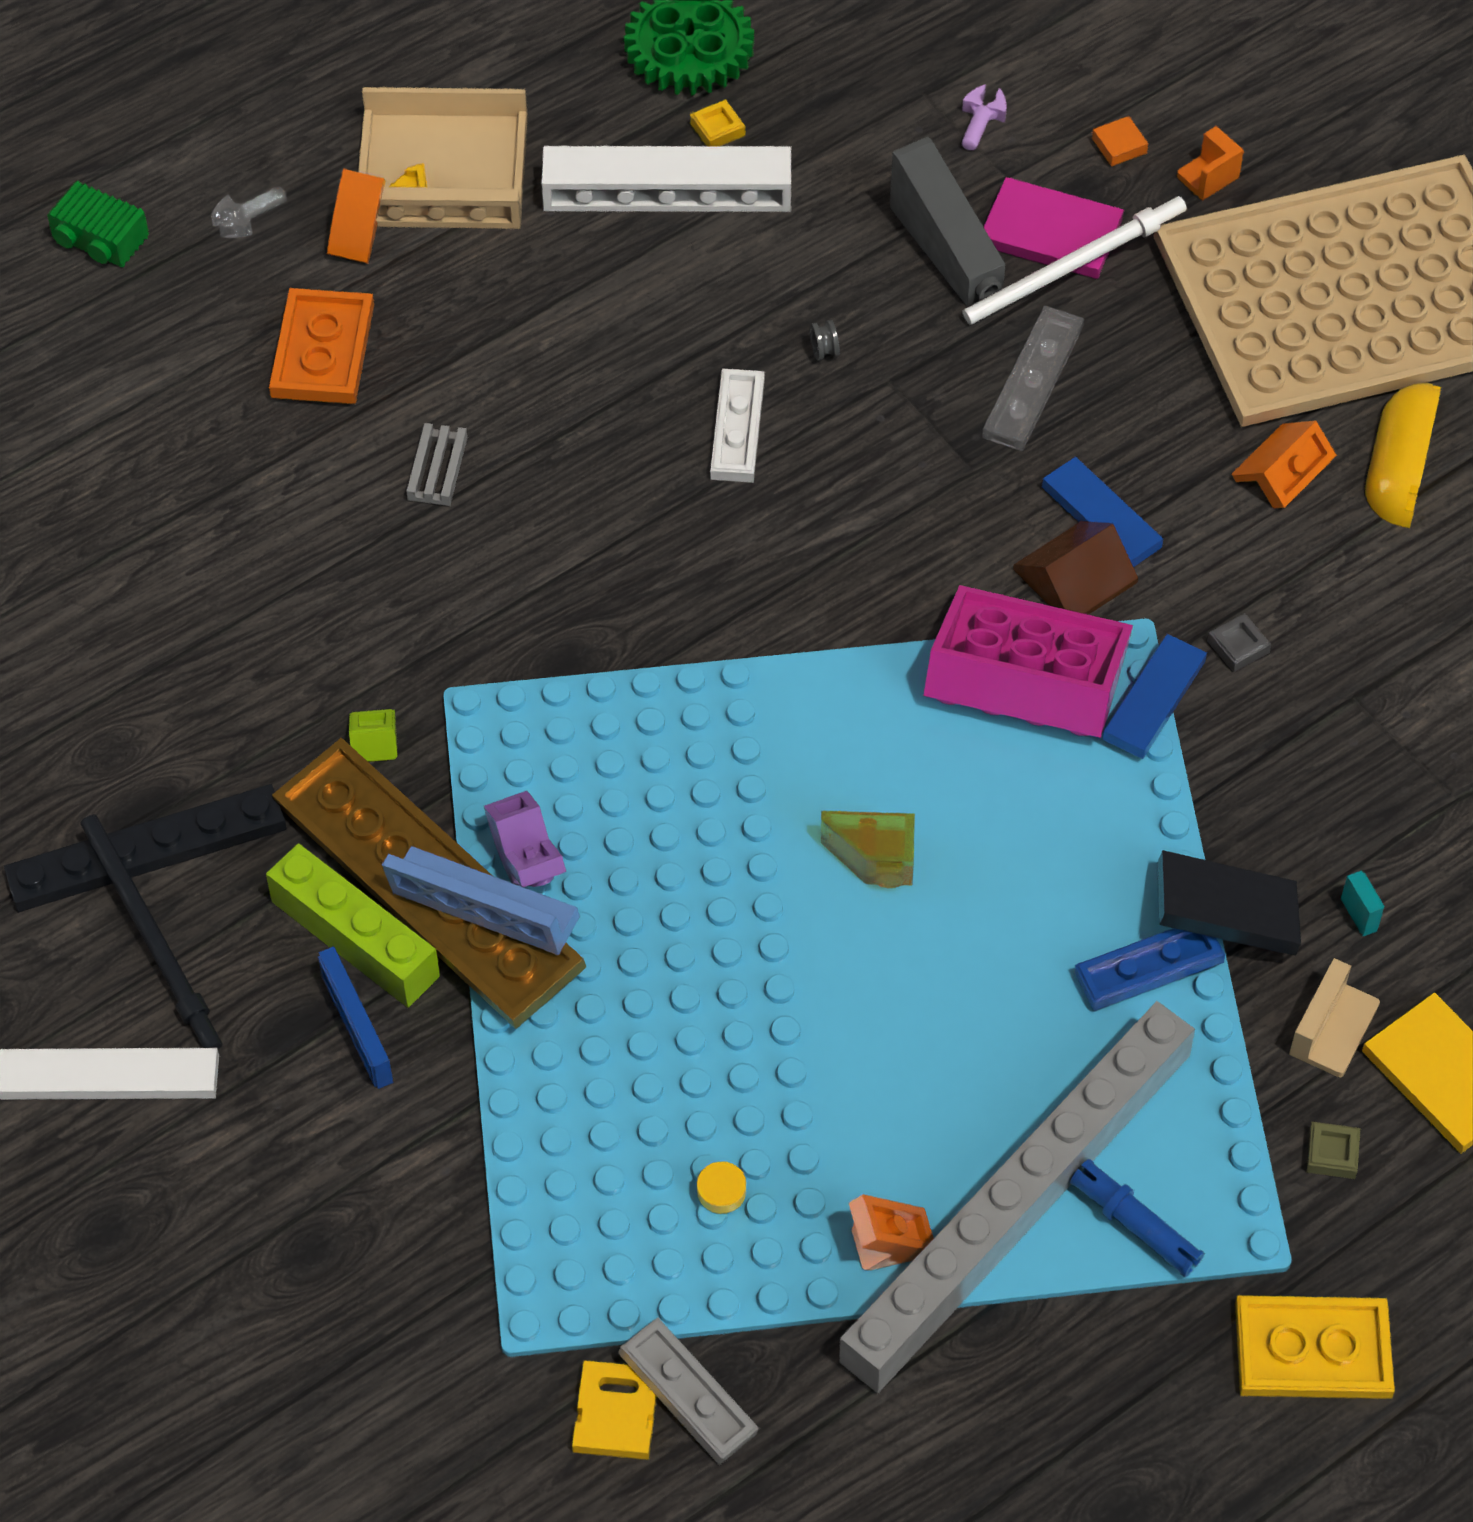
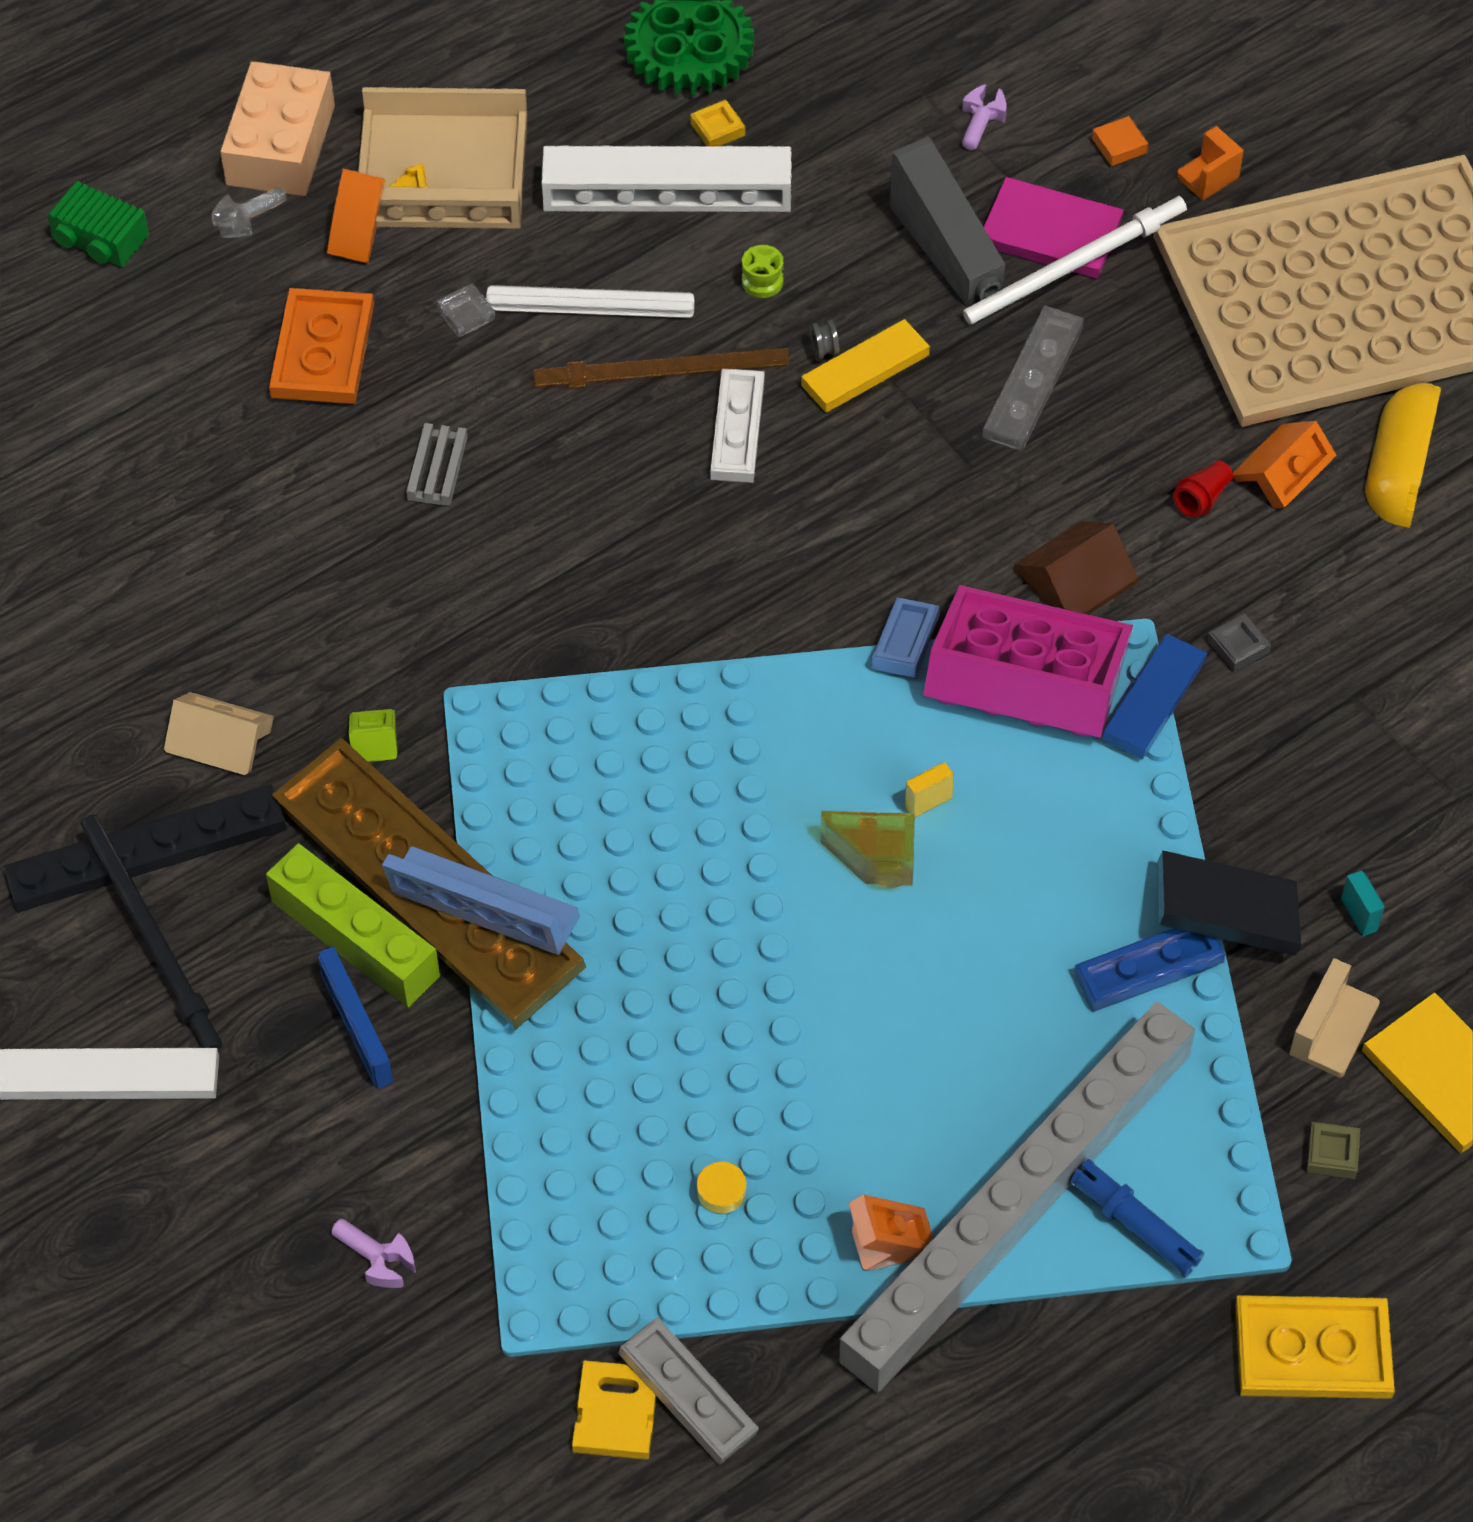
medium lavender brick [484,791,566,887] -> none
blue tile [1042,457,1163,567] -> none
none -> tan panel [164,692,274,775]
none -> light nougat brick [220,61,335,196]
none -> lavender bar [331,1219,416,1288]
none -> clear tile [437,283,495,338]
none -> white axle [486,285,695,318]
none -> clear orange bar [534,347,789,388]
none -> lime wheel [742,245,783,298]
none -> yellow tile [801,319,930,413]
none -> medium blue tile [872,597,940,678]
none -> yellow tile [905,762,954,818]
none -> red cone [1173,461,1233,518]

